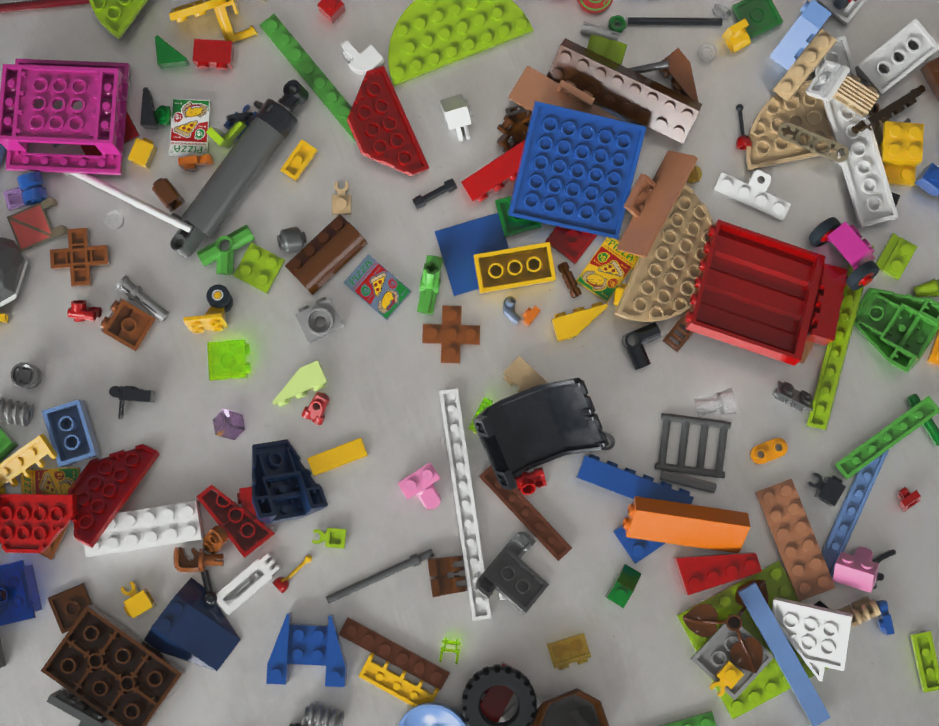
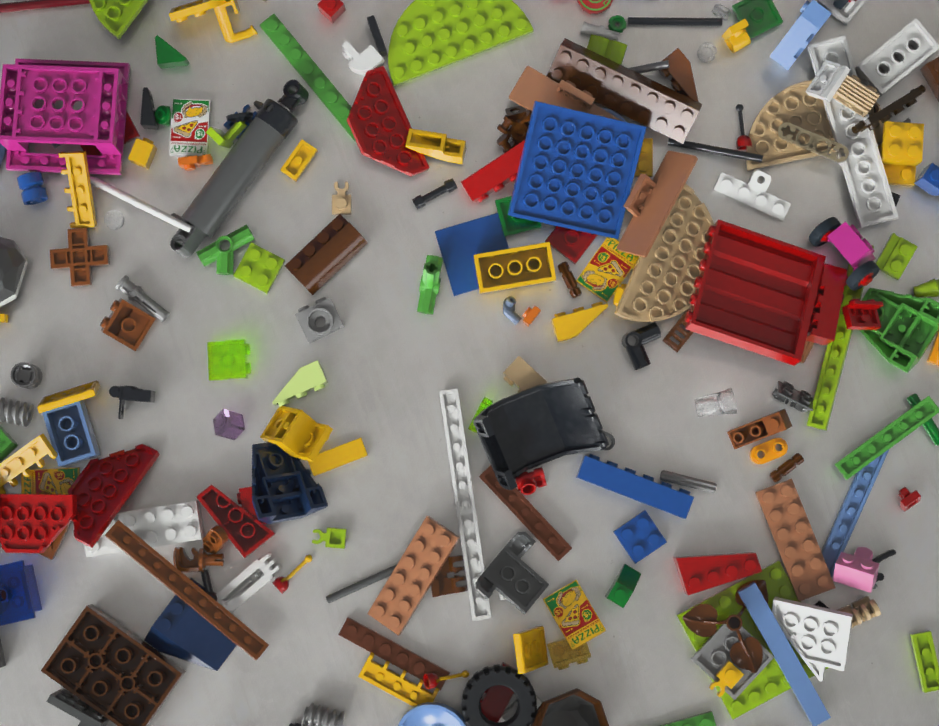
lavender tile [3,187,28,211] -> none
flag [7,197,68,252] -> none
reddish brown tile [47,583,93,634] -> none
red plate [67,300,102,322] -> none
yellow brick [121,581,156,618] -> none
reddish brown brick [152,178,185,212] -> none
yellow plate [183,284,233,334] -> none
red brick [192,39,235,70] -> none
blue wedge [266,613,347,687] -> none
dark grey head [277,227,307,253] -> none
red plate [301,392,330,425] -> none
tile [343,254,412,320] -> none
bright pink brick [398,462,441,509] -> none
dark orange plate [422,305,480,364] -> none
clear neon green piece [439,637,460,664] -> none
white brick [440,94,473,142] -> none
orange brick [623,496,750,553] -> none
dark grey bar [655,413,731,478] -> none
clear yellow plate [686,165,702,184] -> none
tan plate [773,29,837,102] -> none
black brick [807,473,846,507] -> none
blue plate [876,600,895,635] -> none
none -> yellow tile [37,380,100,413]
none -> yellow hinge [58,151,97,228]
none -> dark orange plate [105,520,269,661]
none -> yellow bracket [260,406,333,462]
none -> black tile [367,15,387,57]
none -> nougat plate [367,516,460,636]
none -> yellow slope [406,128,466,165]
none -> hinge [423,670,469,689]
none -> yellow tile [513,626,549,674]
none -> tile [543,580,606,651]
none -> yellow plate [634,138,653,177]
none -> black piece [668,138,763,163]
none -> dark orange slope [727,409,792,450]
none -> reddish brown axle [770,453,804,482]
none -> red bracket [842,299,884,330]

